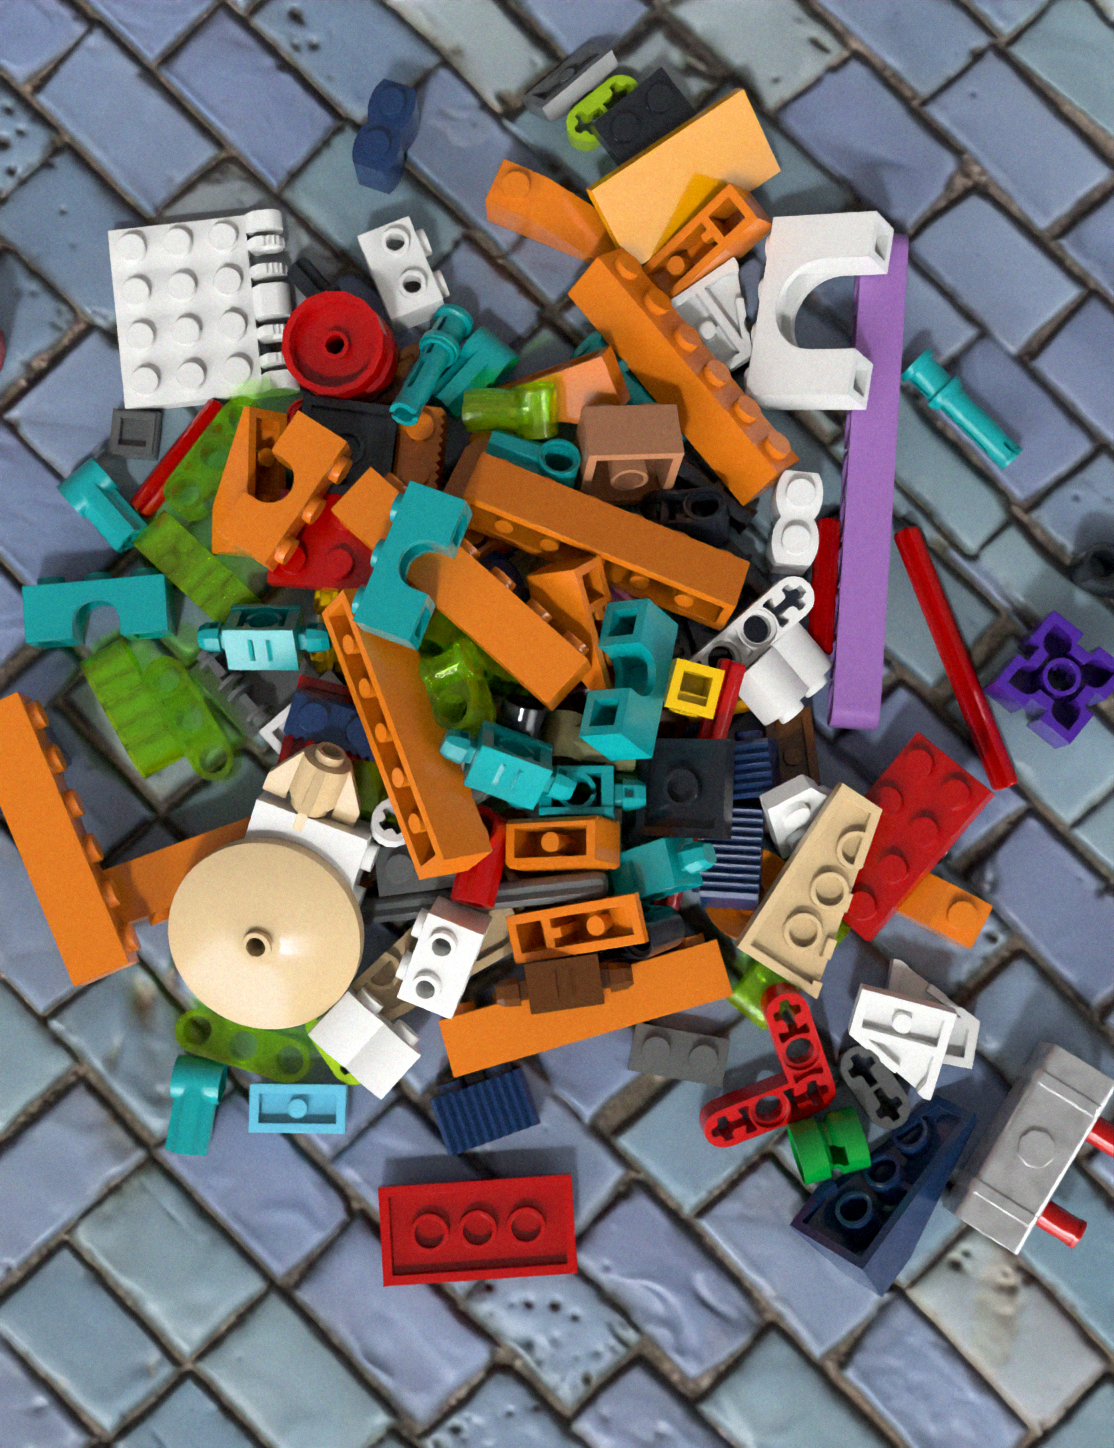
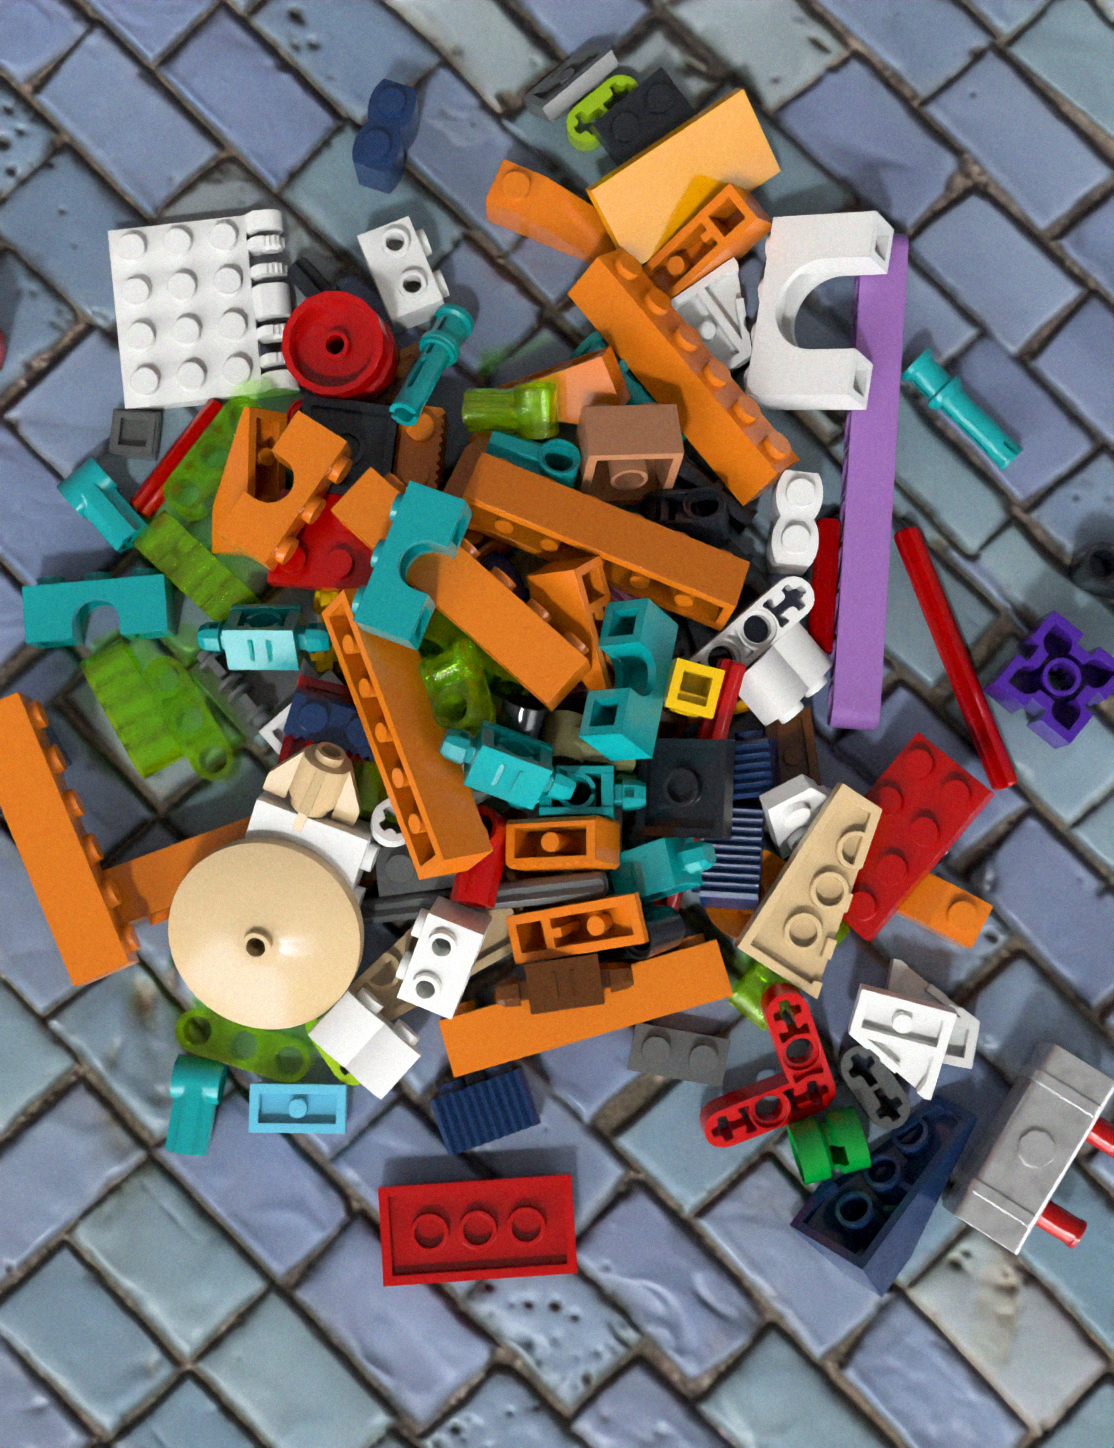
teal piece [430,325,520,422] -> none

